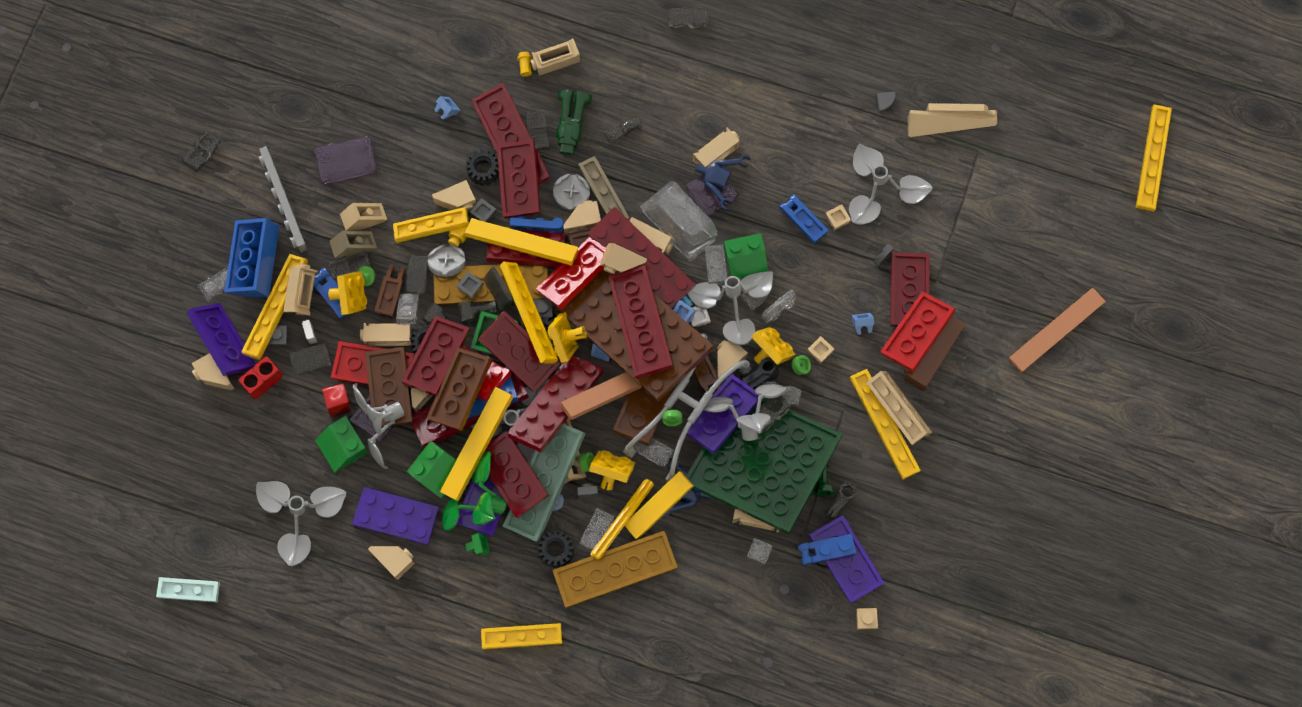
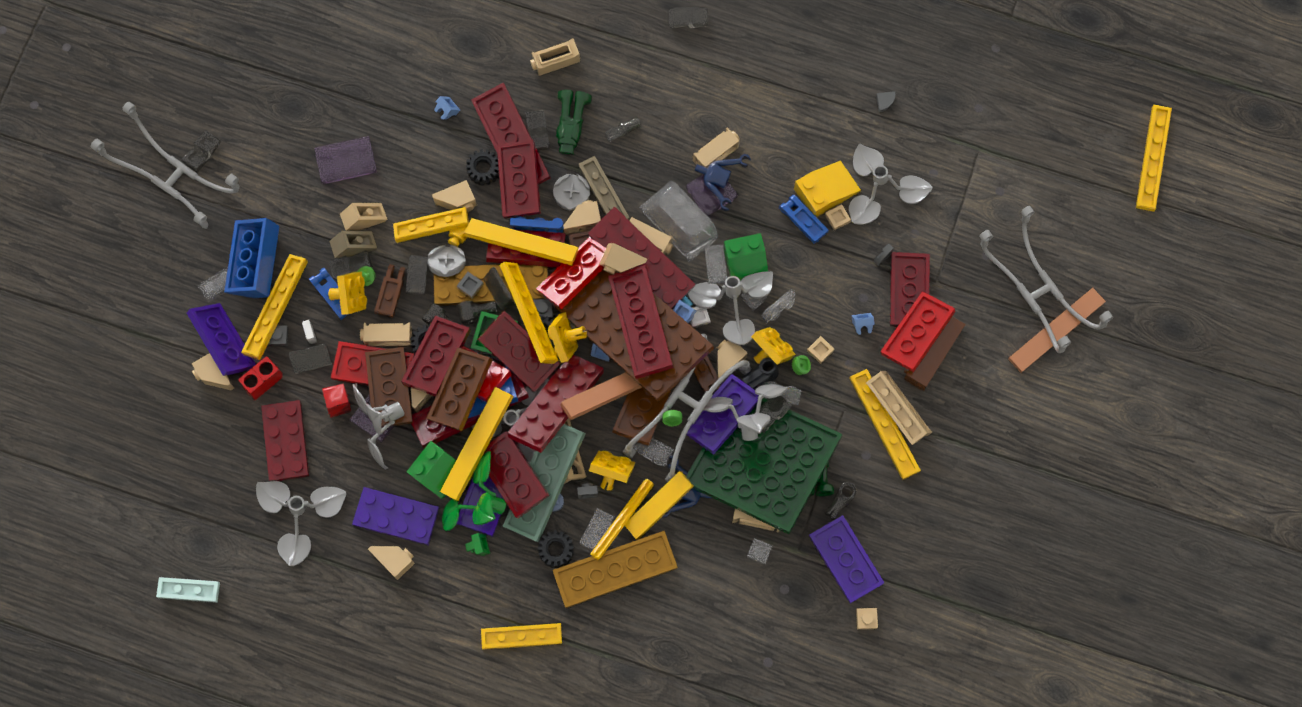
light grey plate [258,146,308,253] -> none
tan window [283,264,317,316] -> none
green slope [315,416,368,473] -> none
clear plate [396,294,419,325] -> none
dark grey plate [470,198,497,222] -> none
yellow pin [517,52,532,77] -> none
bright green tile [579,452,595,472] -> none
blue plate [798,534,856,565] -> none
tan wedge [908,103,997,137] -> none
none -> light grey bar [91,102,240,229]
none -> dark red plate [261,400,309,481]
none -> yellow slope [794,161,861,217]
none -> light grey bar [979,206,1113,353]

